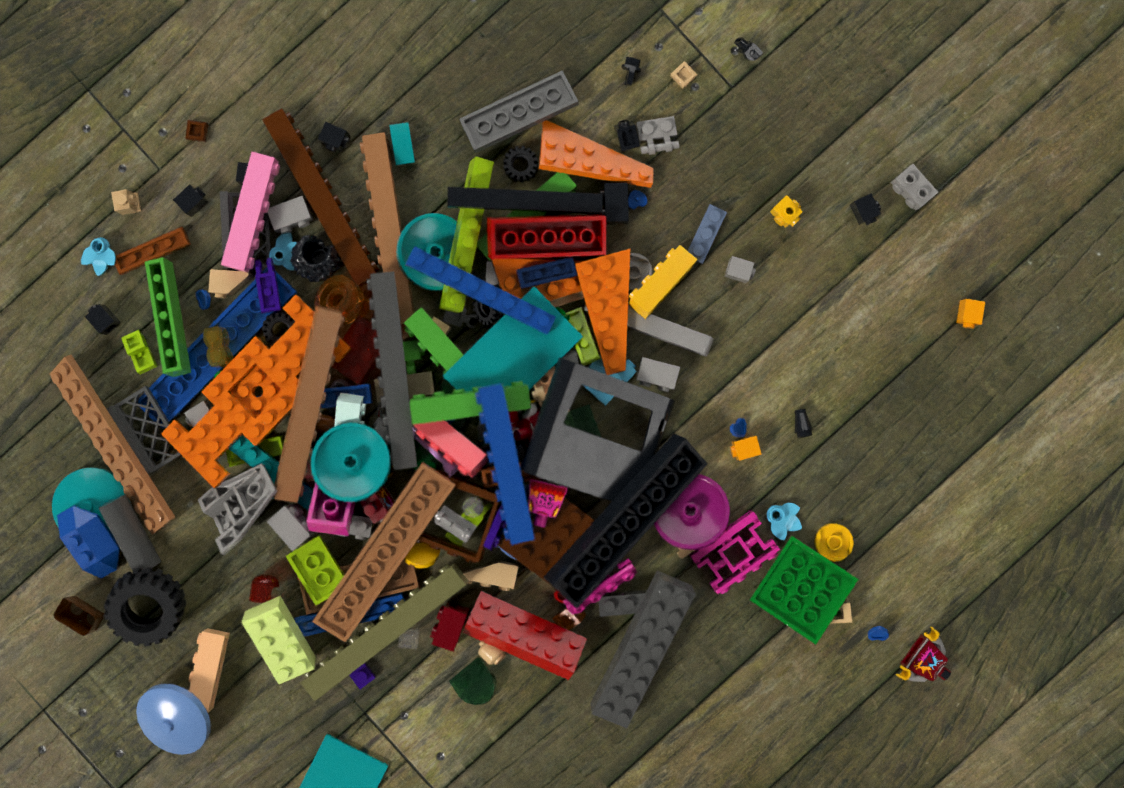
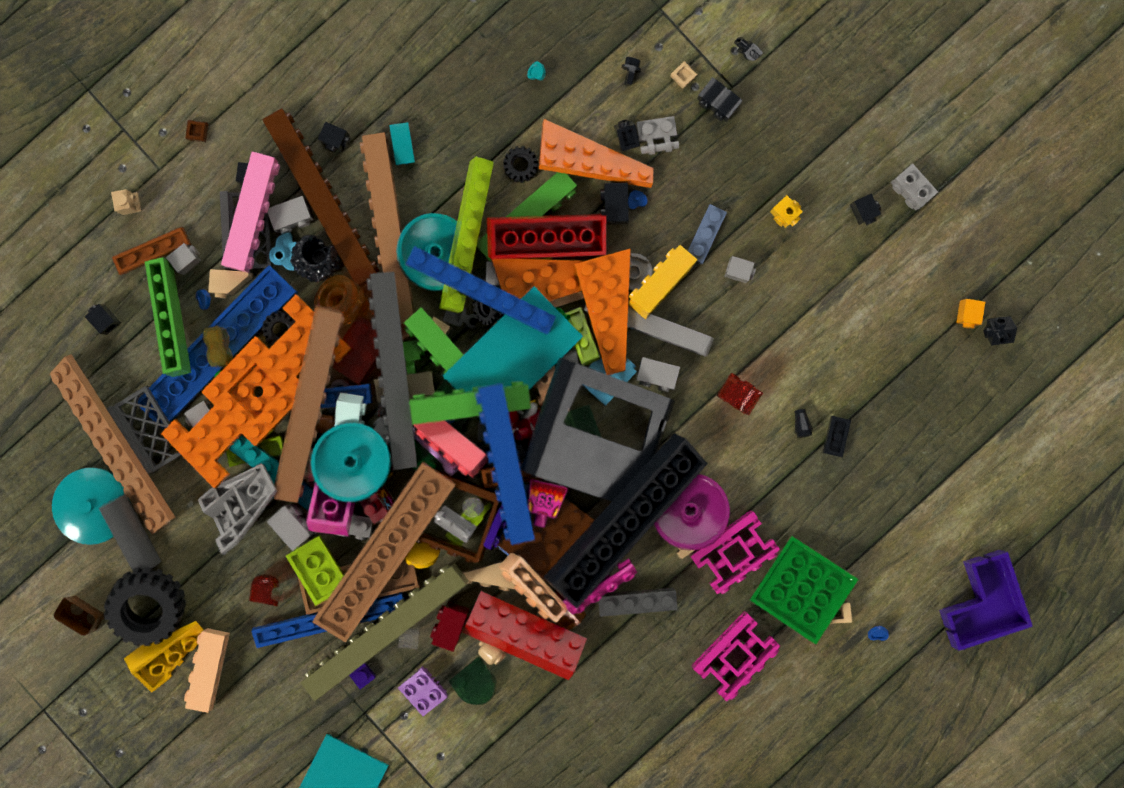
blue wedge [57,505,120,578] -> none
medium azure plate [81,237,116,276] -> none
lime slope [121,330,158,375] -> none
medium blue dish [136,684,211,755] -> none
black brick [173,184,208,217] -> none
yellowish green brick [242,596,316,684] -> none
dark purple hinge [255,257,282,313] -> none
black tile [447,187,602,214] -> none
dark grey plate [459,70,579,153] -> none
dark blue tile [516,257,577,289] -> none
tan plate [532,385,546,407] -> none
dark grey brick [590,571,696,728] -> none
blue piece [730,418,747,438] -> none
light orange brick [730,436,762,461] -> none
medium azure plate [766,503,802,540] -> none
yellow tile [814,523,854,562] -> none
torso [896,626,951,682] -> none
none -> yellow wedge [124,621,204,693]
none -> light grey brick [166,243,202,275]
none -> medium lavender hinge [398,666,448,716]
none -> light nougat brick [498,553,568,623]
none -> teal piece [527,61,546,81]
none -> dark pink fence [691,610,780,702]
none -> black brick [697,77,742,122]
none -> clear red brick [717,373,763,416]
none -> black plate [822,416,851,457]
none -> dark purple piece [939,550,1033,651]
none -> black brick [983,316,1017,346]

